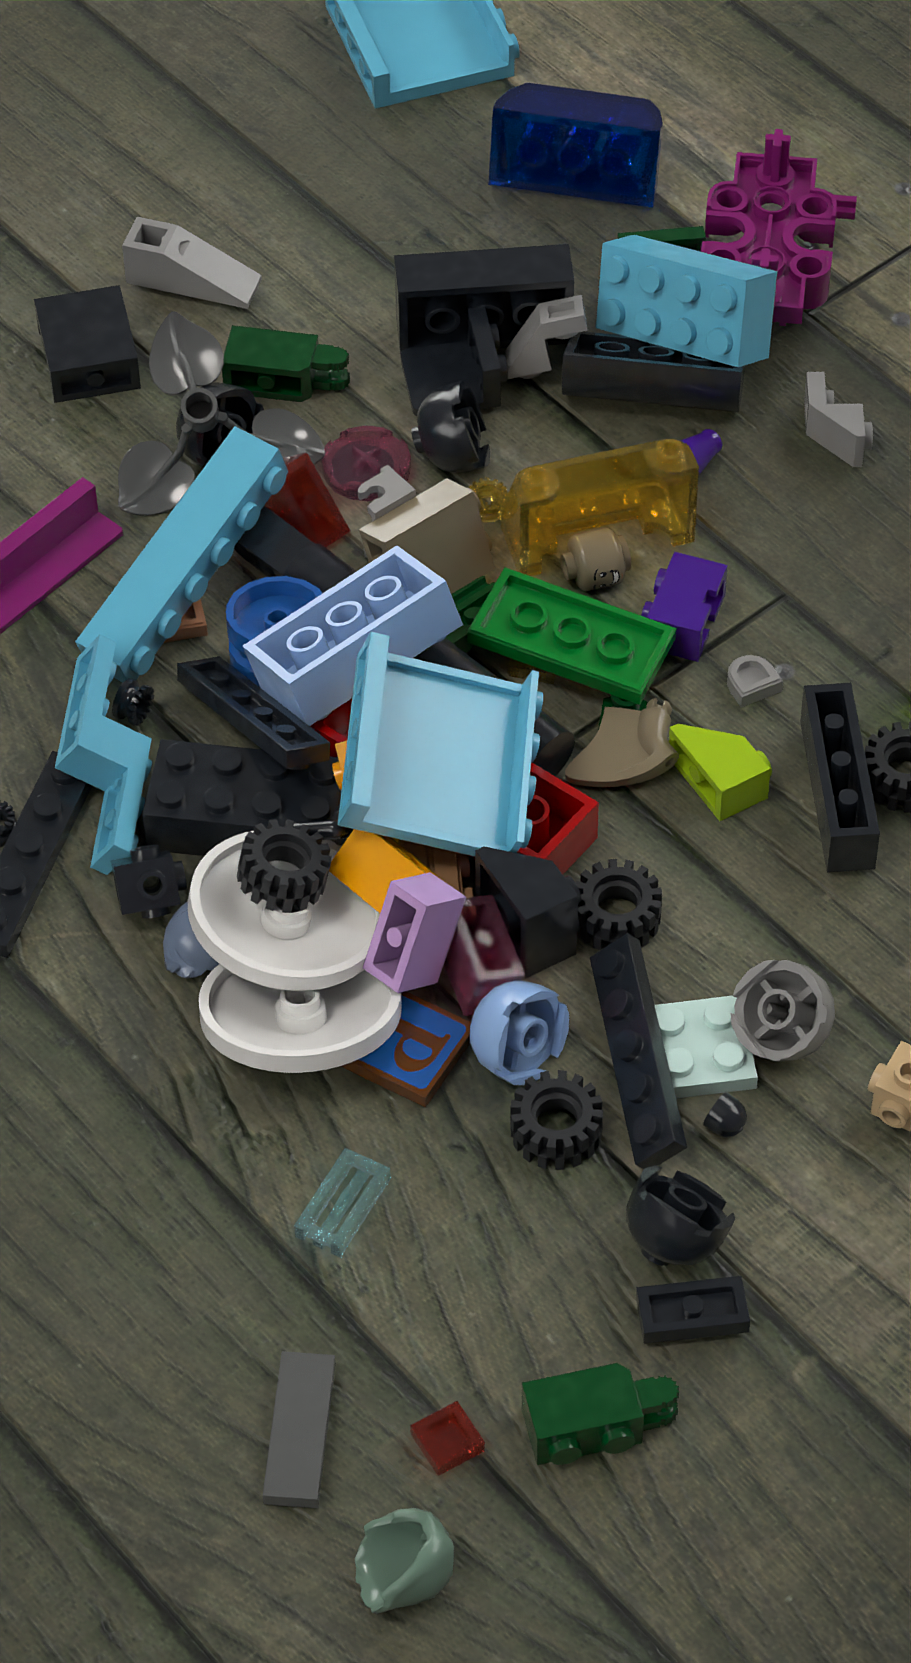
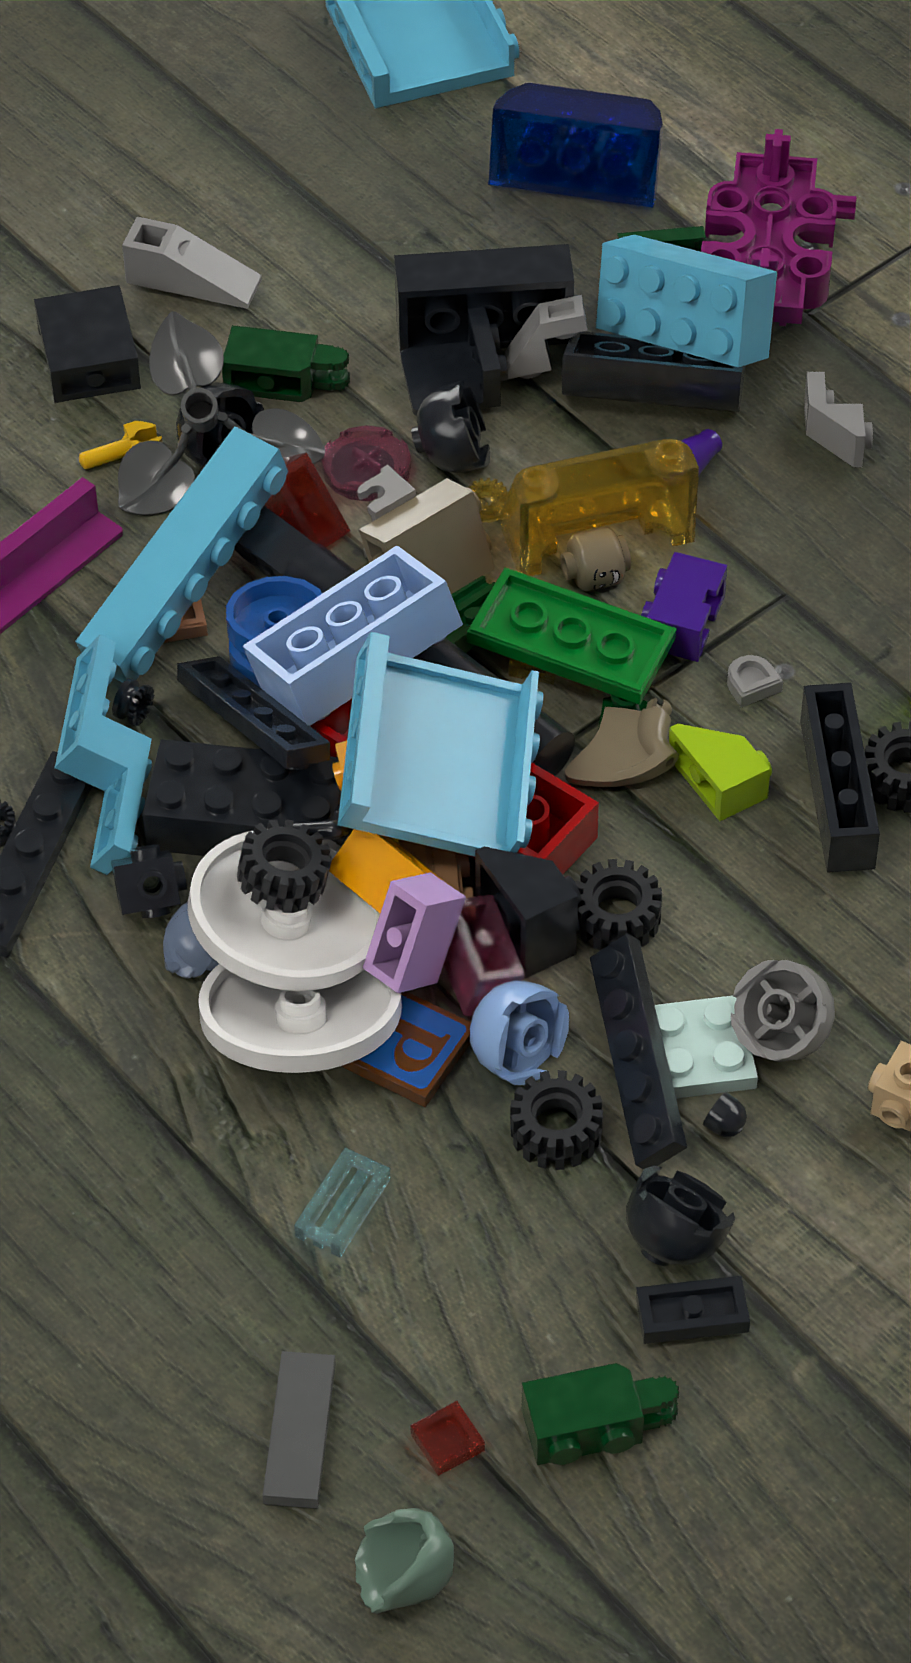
none -> yellow bar [79,421,163,470]

